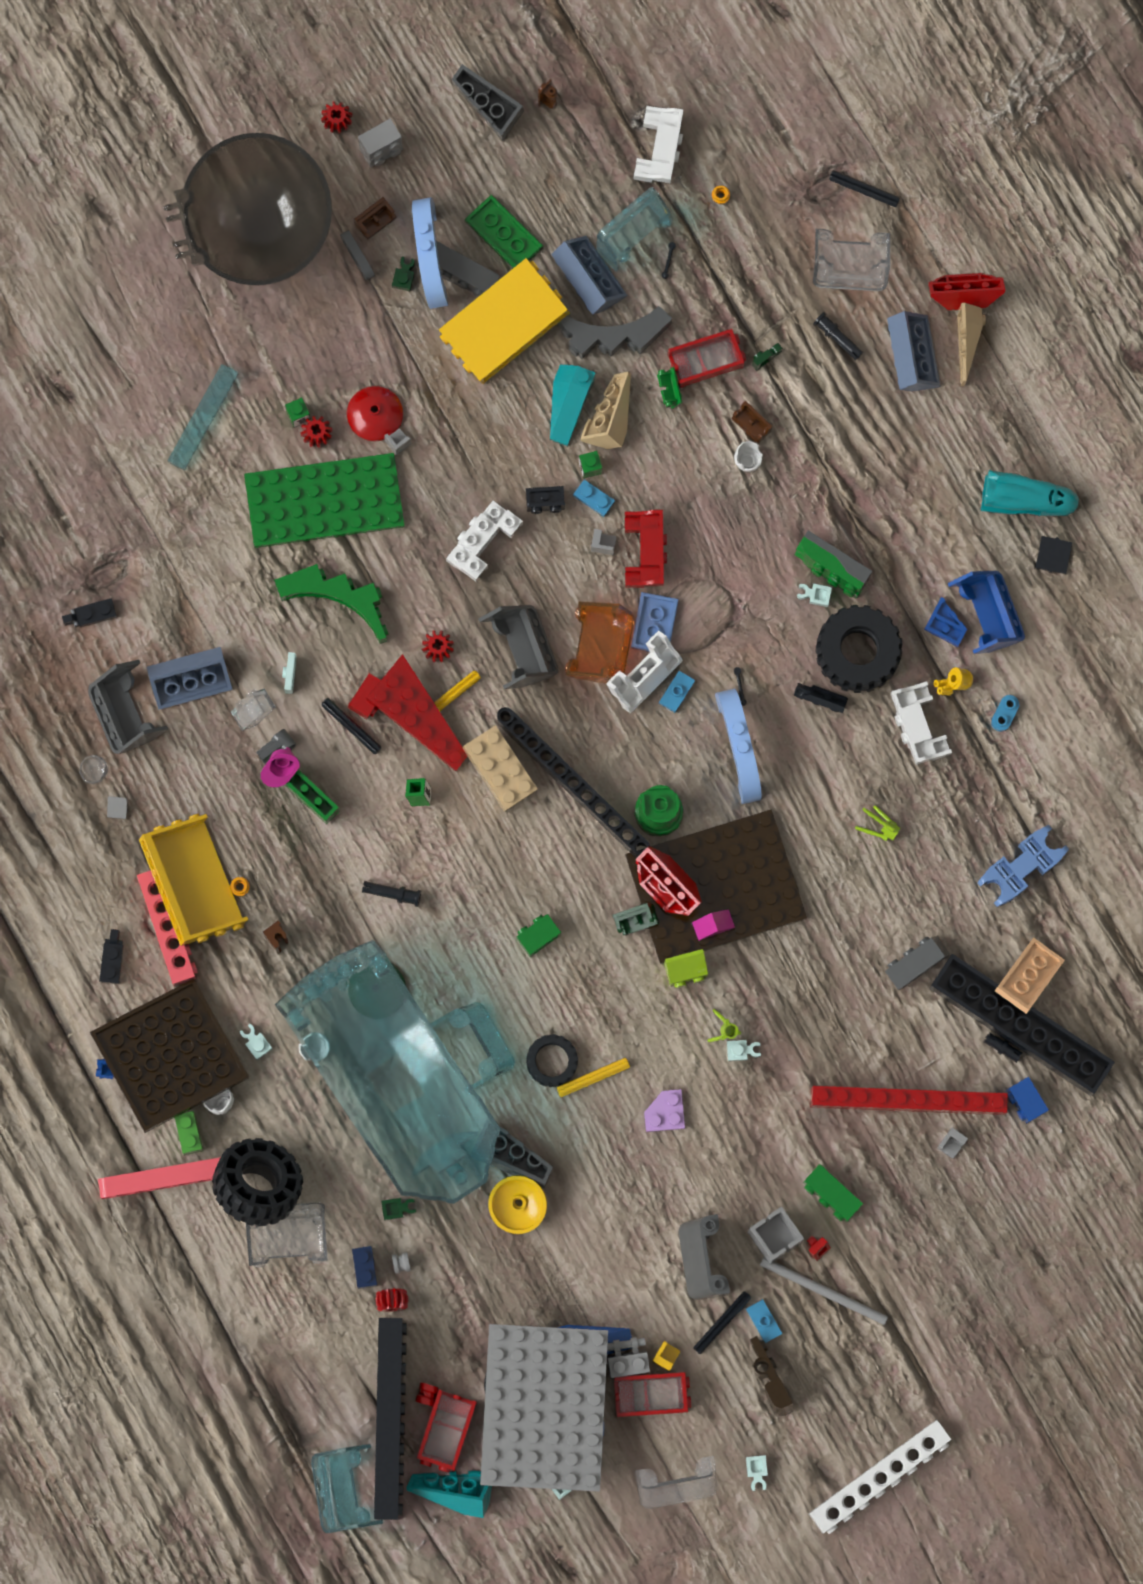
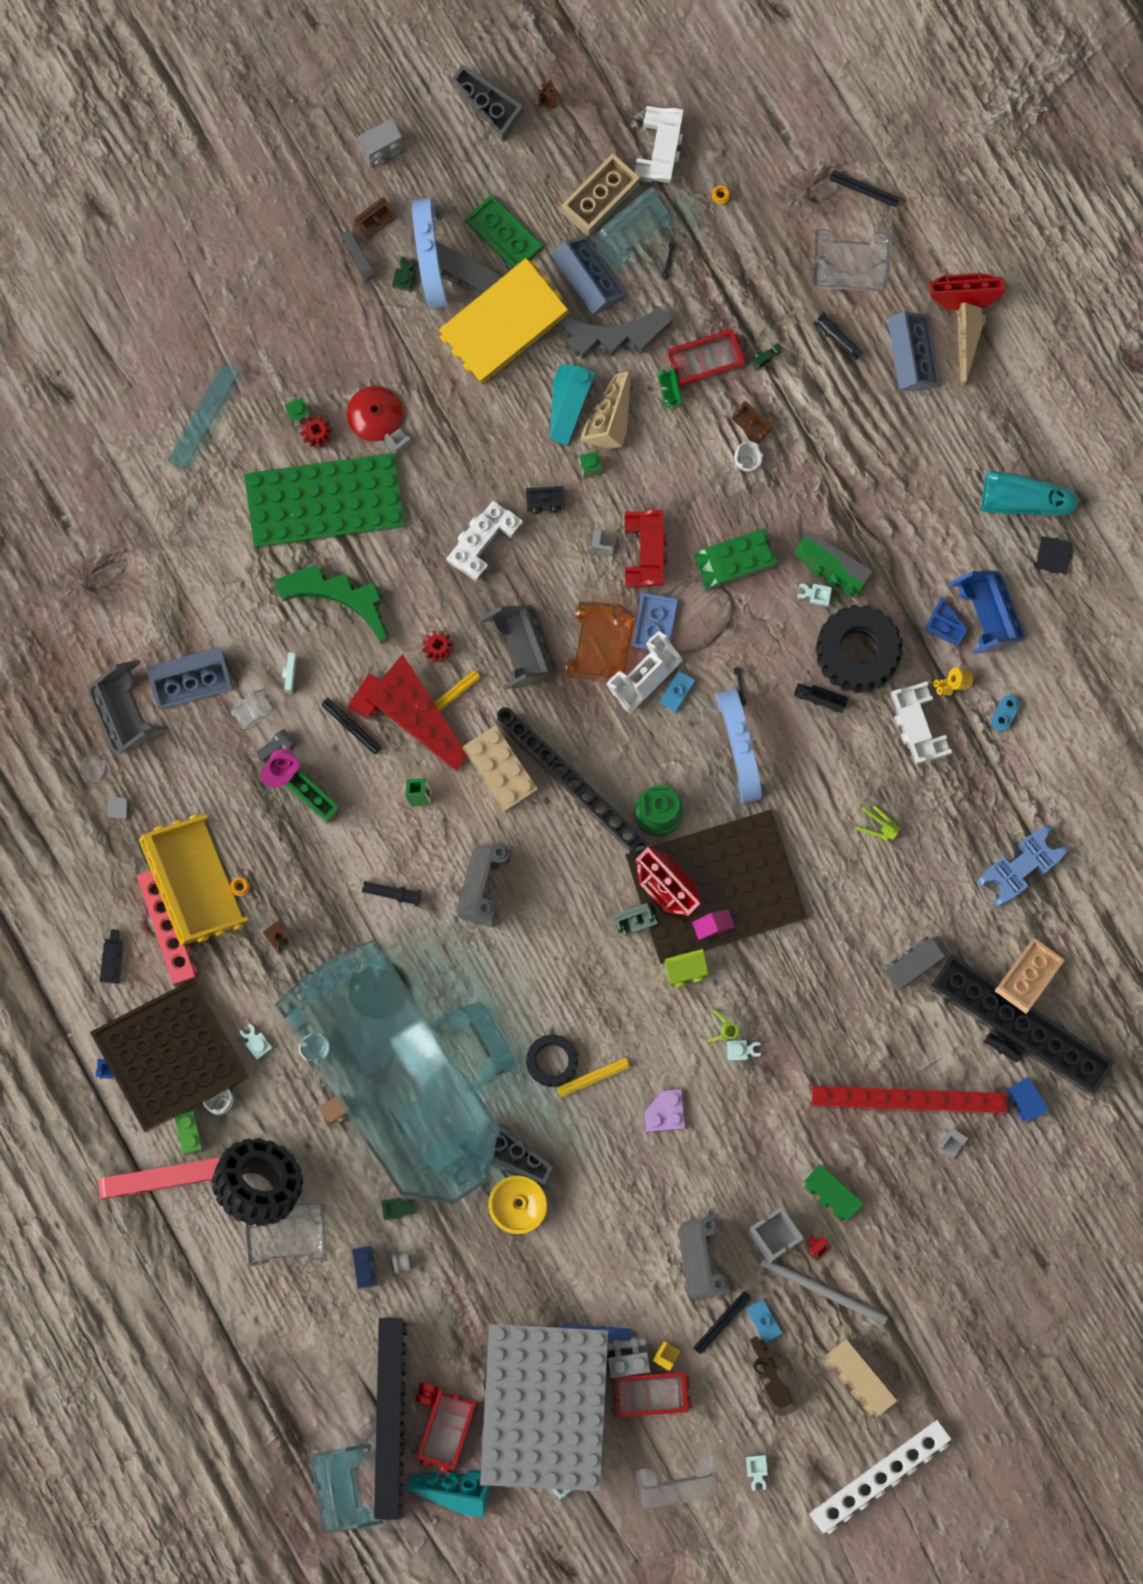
black hinge [62,598,117,628] -> none
clear smoke windscreen [163,133,332,286] -> none
red gear [321,101,353,134] -> none
red gear [375,1288,409,1312] -> none
green brick [516,914,561,957] -> none
dark azure plate [573,480,615,517] -> none
none -> medium nougat brick [319,1095,351,1125]
none -> dark grey windscreen [457,844,512,927]
none -> tan brick [561,153,640,237]
none -> green piece [693,528,778,592]
none -> tan brick [825,1339,897,1417]

